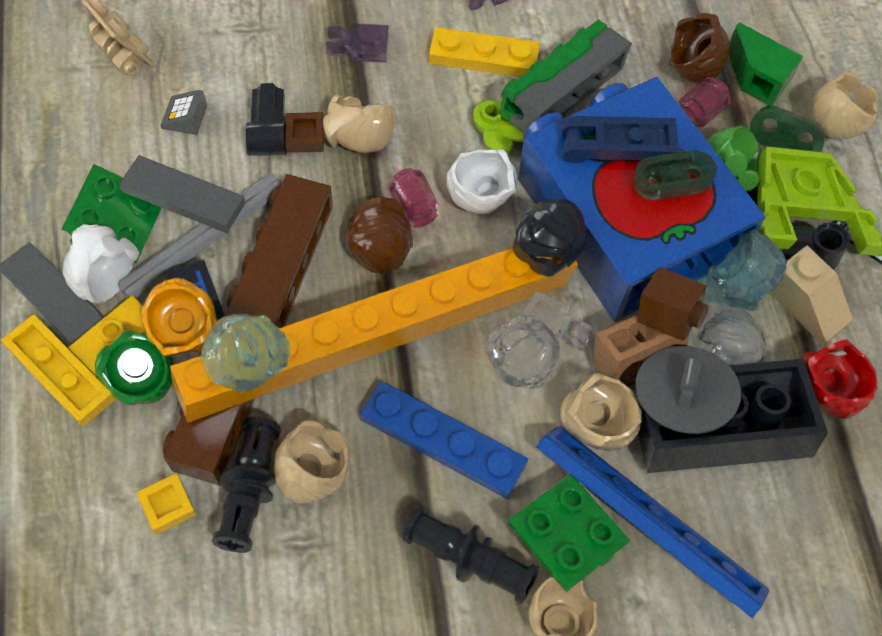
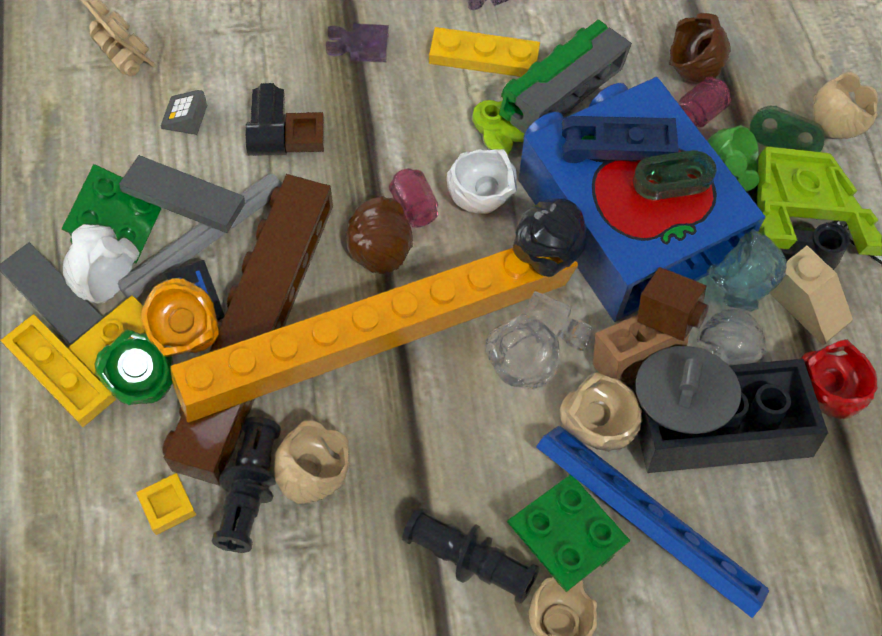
clear light blue hair [202,314,291,393] -> none
tan hair [323,94,395,154] -> none
blue plate [360,381,529,500] -> none
green slope [729,22,803,107] -> none

